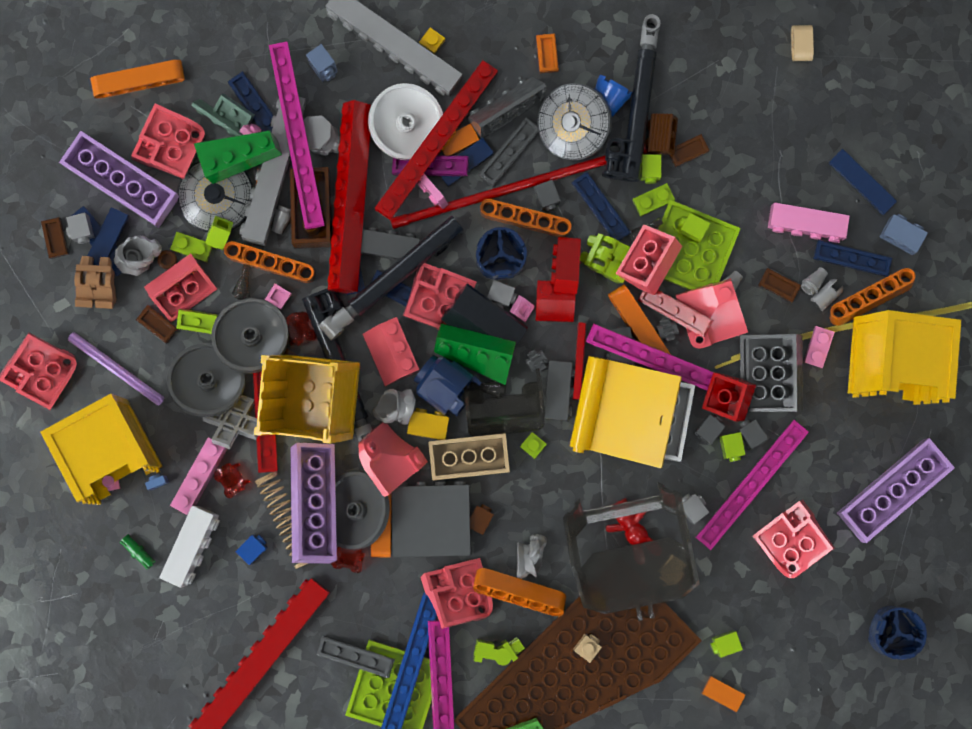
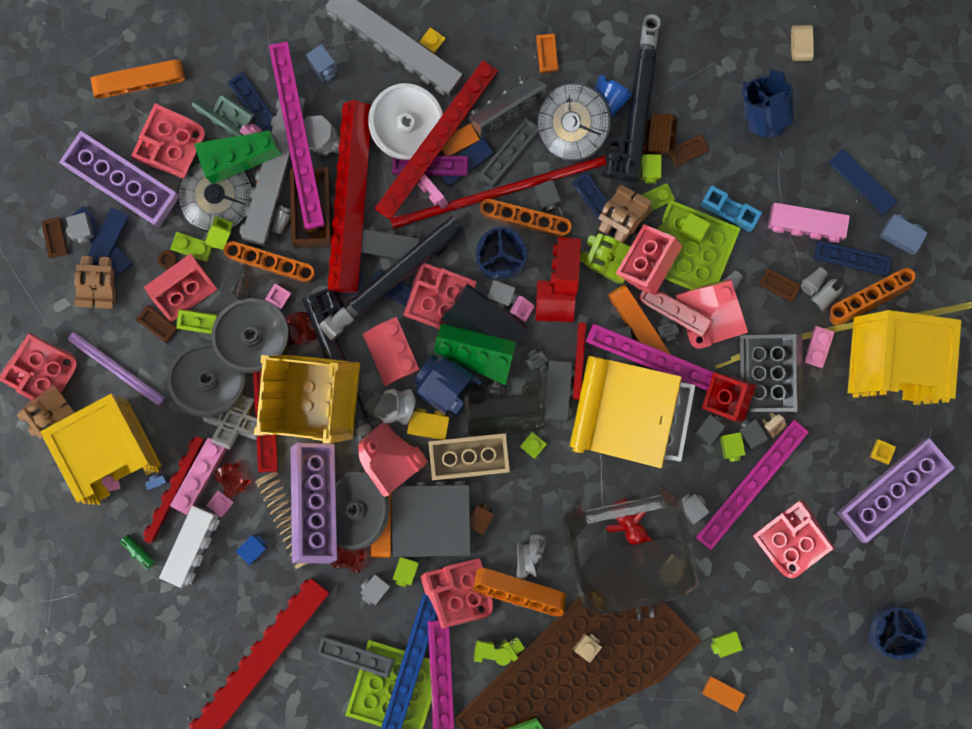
light grey piece [114,236,162,276] -> none
none -> medium nougat hips [17,384,74,439]
none -> red plate [143,436,206,544]
none -> bright pink plate [206,490,234,517]
none -> light grey brick [361,574,390,605]
none -> lime brick [393,557,419,587]
none -> medium nougat hips [598,185,652,242]
none -> dark azure arch [700,185,762,233]
none -> dark blue piece [742,69,794,137]
none -> tan tile [762,413,787,439]
none -> yellow plate [870,439,896,465]

